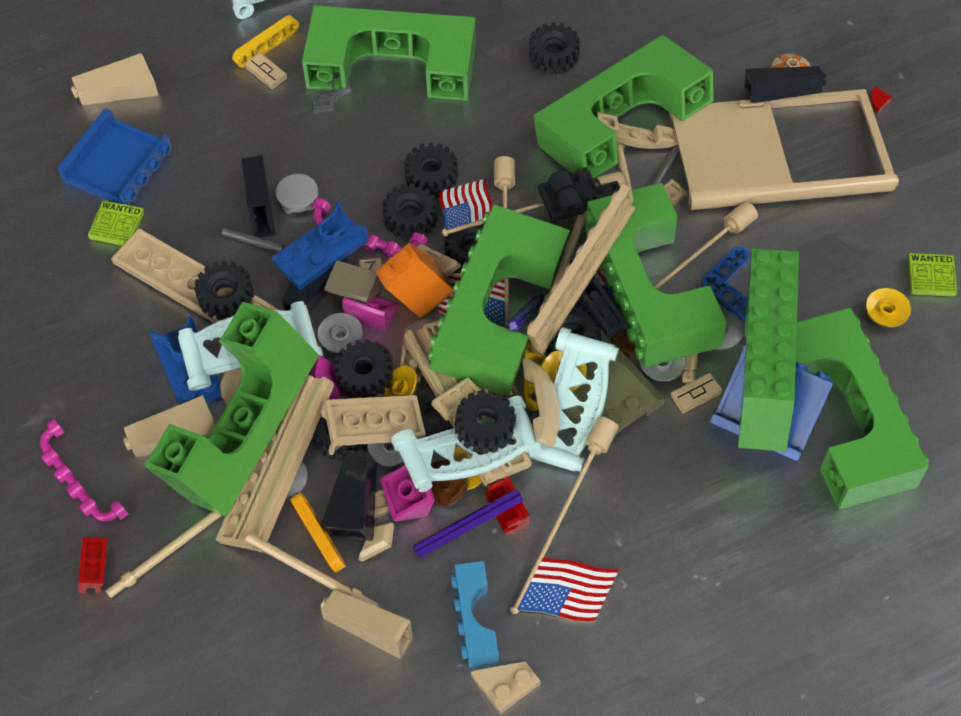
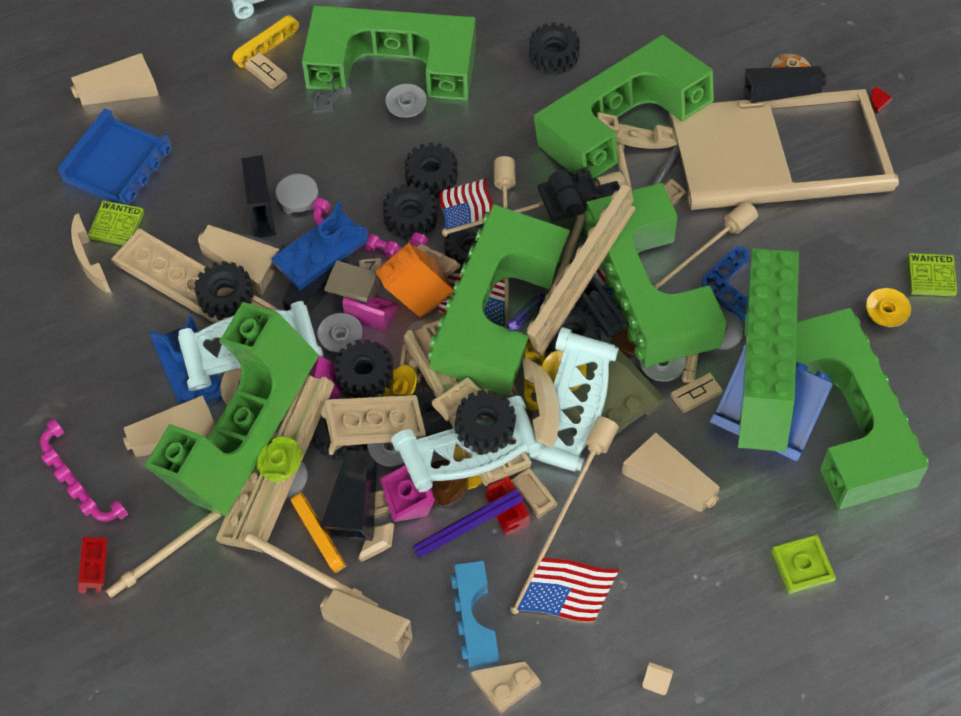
none -> tan slope [71,213,111,293]
none -> tan slope [198,225,280,295]
none -> lime tile [257,436,303,482]
none -> light grey dish [385,84,427,118]
none -> tan tile [511,468,558,518]
none -> tan slope [622,432,720,512]
none -> tan slope [642,662,674,695]
none -> lime tile [771,534,836,594]

